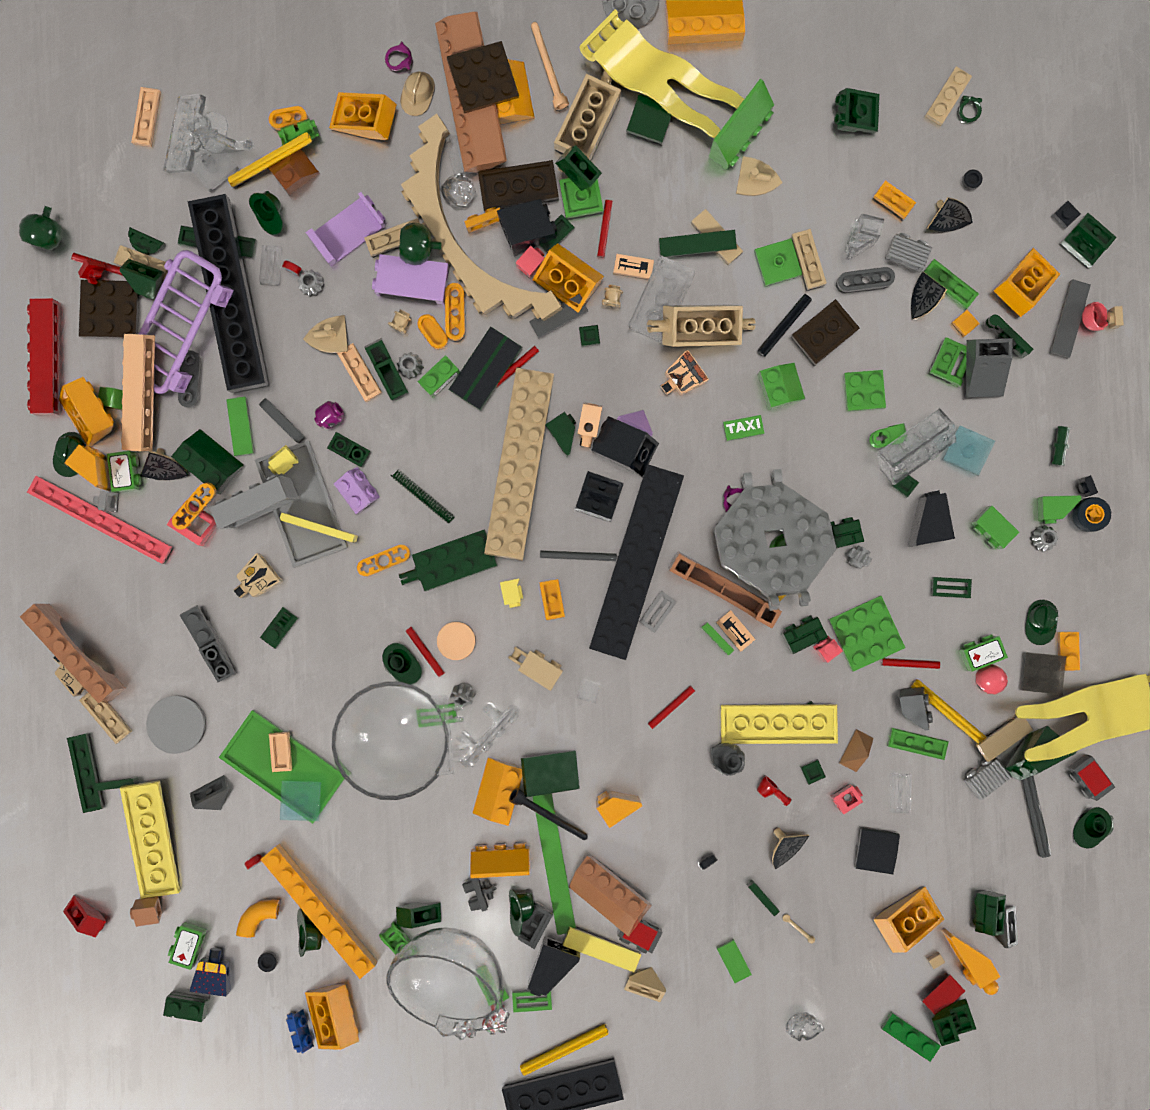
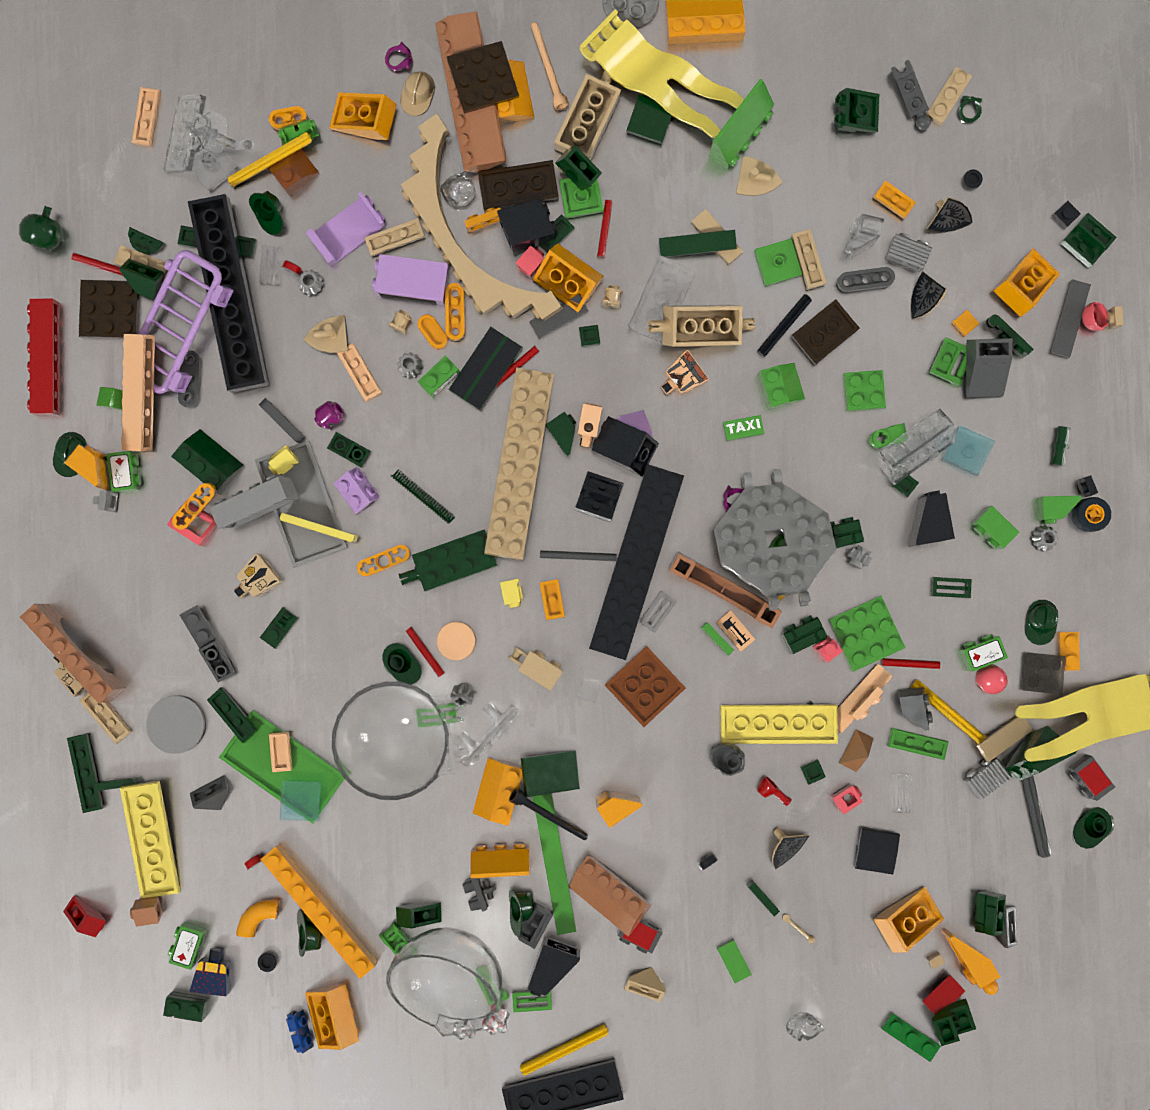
coral plate [27,476,172,564] -> none
light orange slope [59,377,114,447] -> none
red tile [78,259,106,284] -> none
shield [140,448,189,480] -> none
bright green tile [226,397,254,456] -> none
dark green slope [364,338,408,400] -> none
dark green piece [399,222,441,266] -> none
light yellow tile [562,926,641,972] -> none
light nougat tile [613,254,654,280] -> none
red bar [648,685,695,729] -> none
bright green tile [924,259,979,310] -> none
none -> dark green tile [207,687,258,743]
none -> dark orange plate [605,646,686,727]
none -> light nougat bracket [837,664,893,734]
none -> dark grey plate [891,60,931,130]

